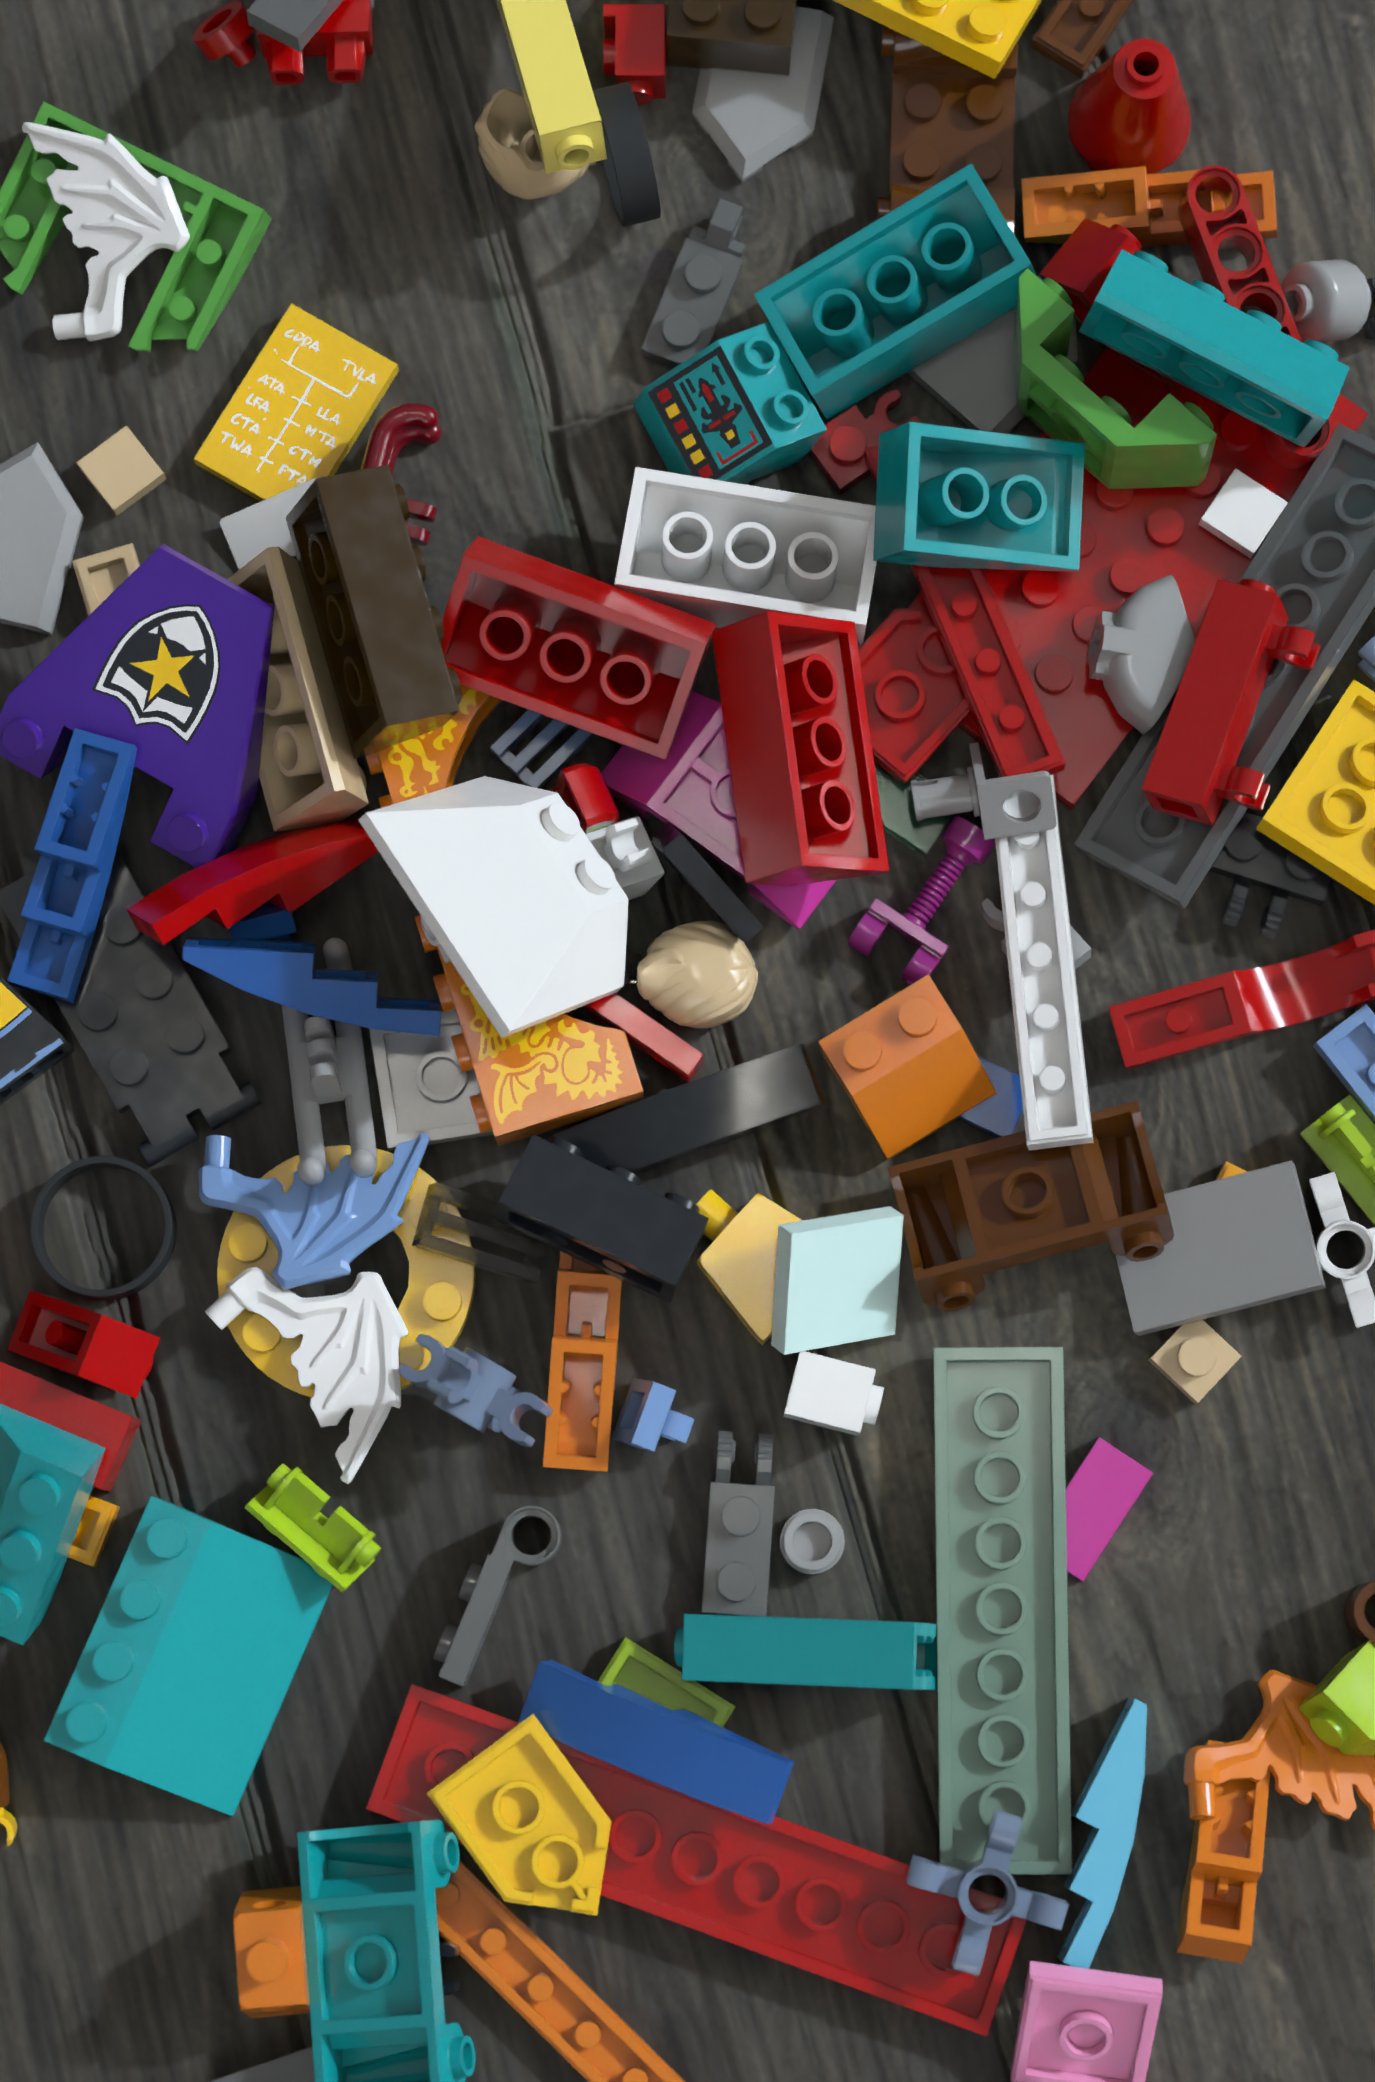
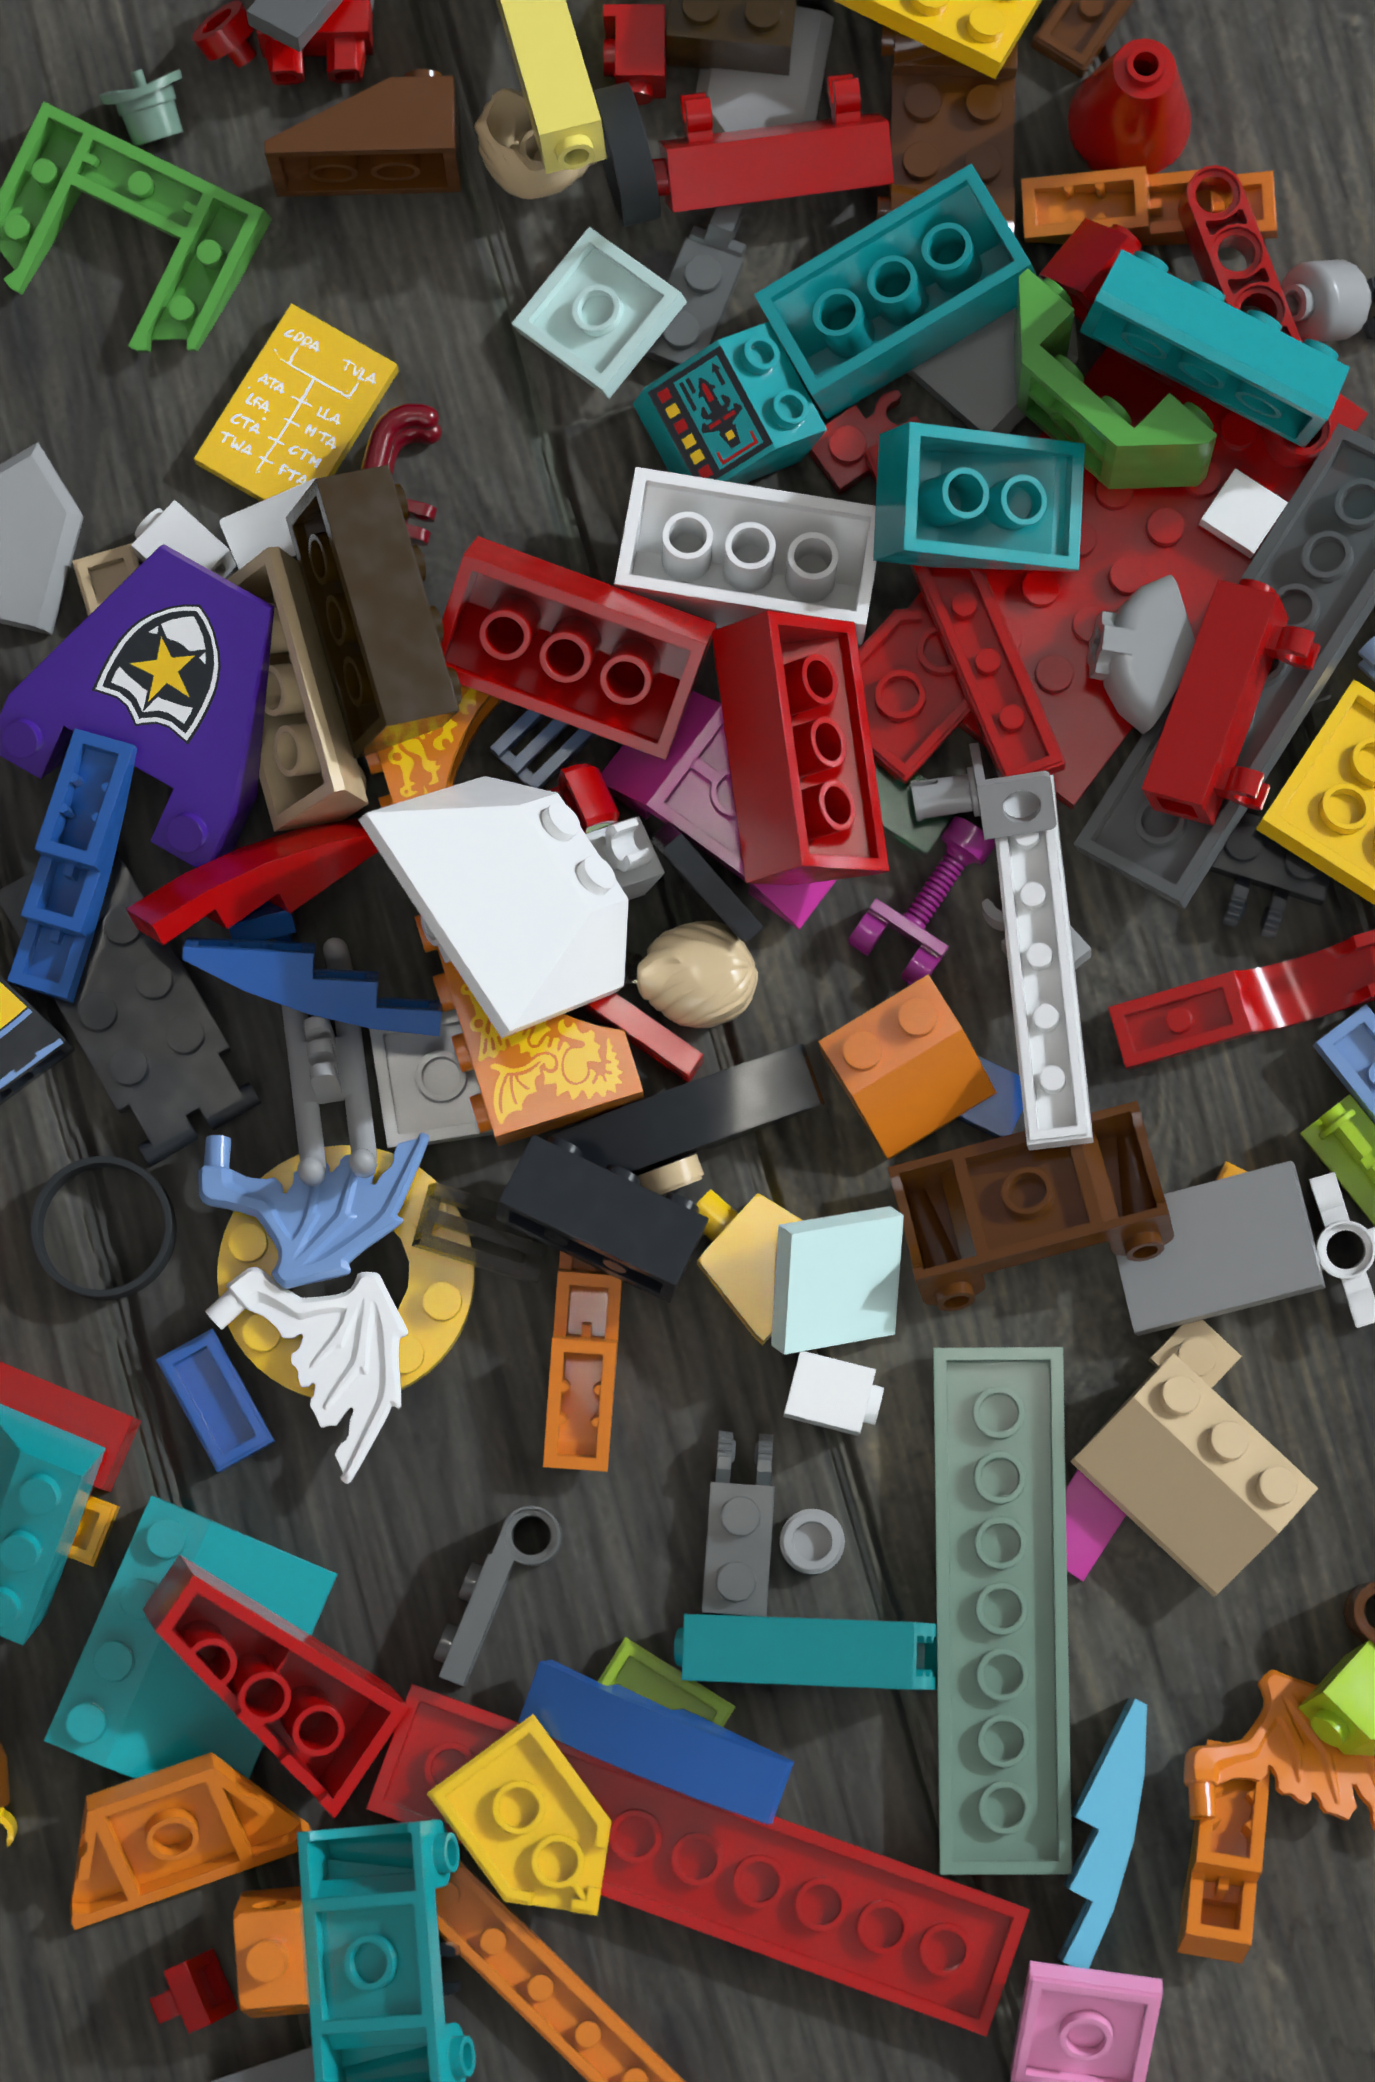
red slope [7,1290,160,1399] -> none
white animal [22,122,190,341] -> none
tan tile [77,425,166,516] -> none
lime hinge [244,1463,382,1593] -> none
sand blue pin [398,1334,553,1447] -> none
medium blue tile [611,1378,695,1452] -> none
sand blue pin [905,1809,1069,1976] -> none
none -> orange wing [70,1752,312,1930]
none -> sand green piece [99,69,184,146]
none -> white brick [131,500,236,578]
none -> red wedge [142,1554,409,1819]
none -> red tile [149,1948,238,2033]
none -> blue tile [156,1328,276,1473]
none -> reddish brown slope [264,69,461,197]
none -> light aqua tile [512,227,687,399]
none -> tan tile [637,1154,704,1195]
none -> red brick [652,73,894,213]
none -> tan slope [1070,1353,1318,1597]

